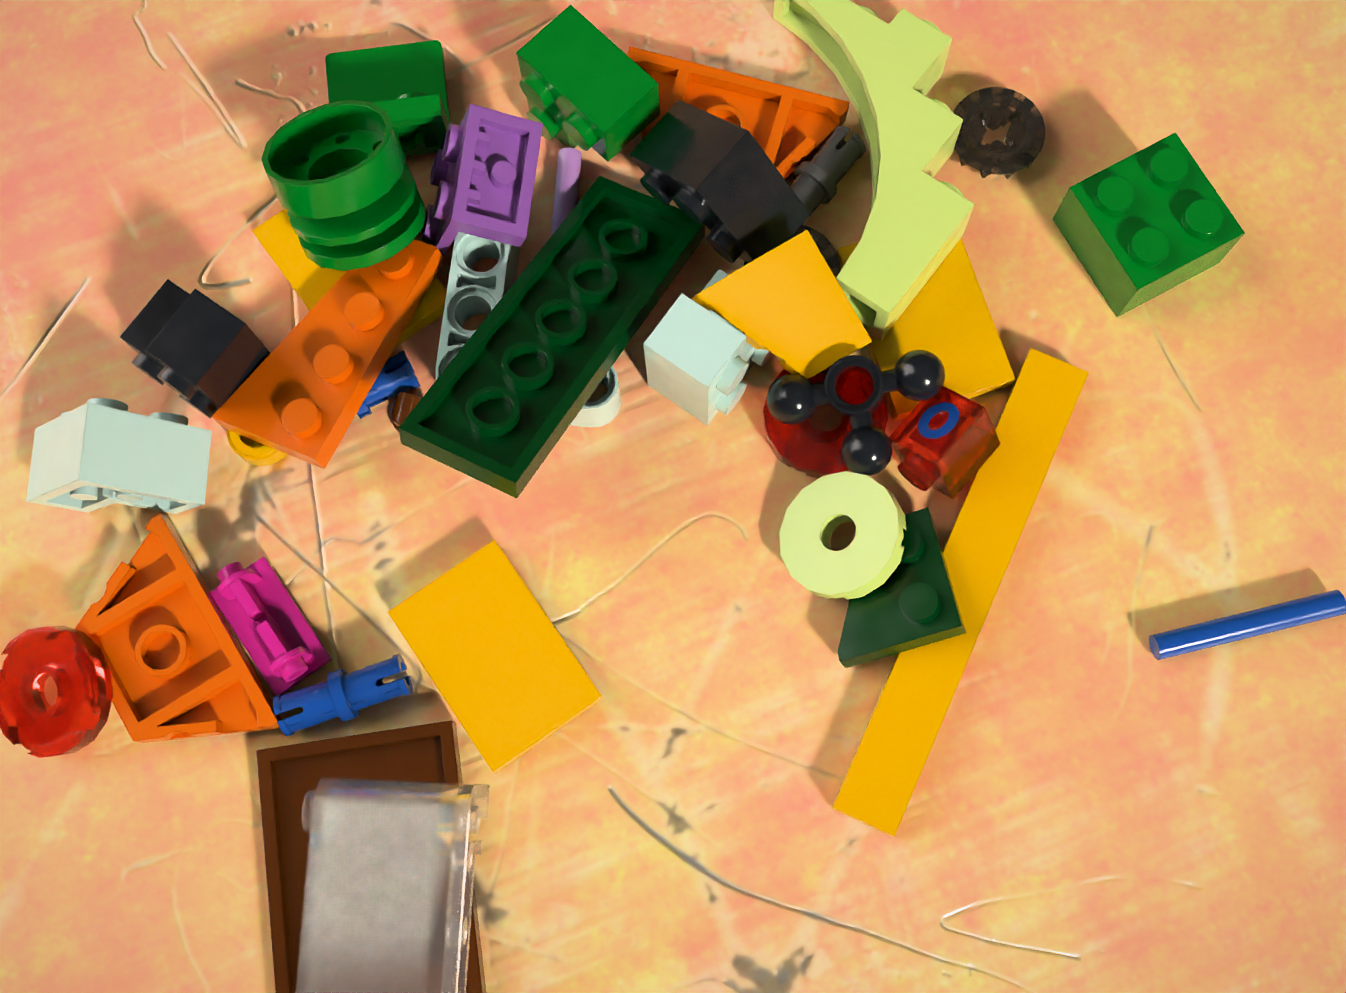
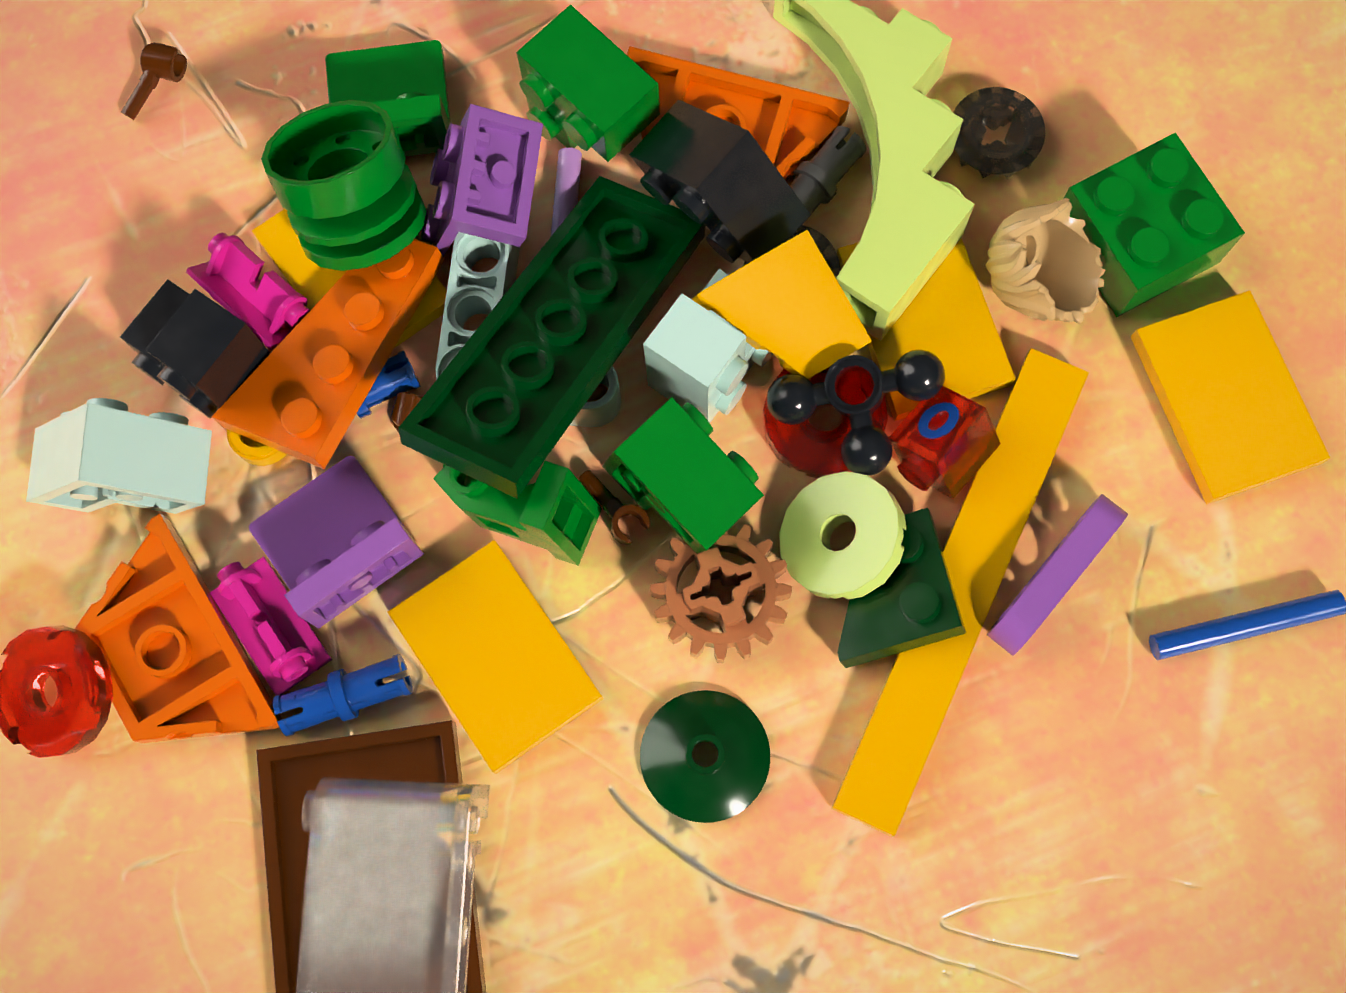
none -> reddish brown hand [121,43,187,120]
none -> dark pink hinge [186,232,310,350]
none -> medium lavender bracket [249,455,424,629]
none -> green tile [433,461,602,566]
none -> reddish brown hand [579,470,650,545]
none -> green brick [602,397,764,554]
none -> dark green dish [640,690,771,823]
none -> nougat gear [650,524,792,663]
none -> tan hair [985,198,1105,324]
none -> medium lavender beam [987,494,1128,656]
none -> yellow tile [1130,290,1330,505]

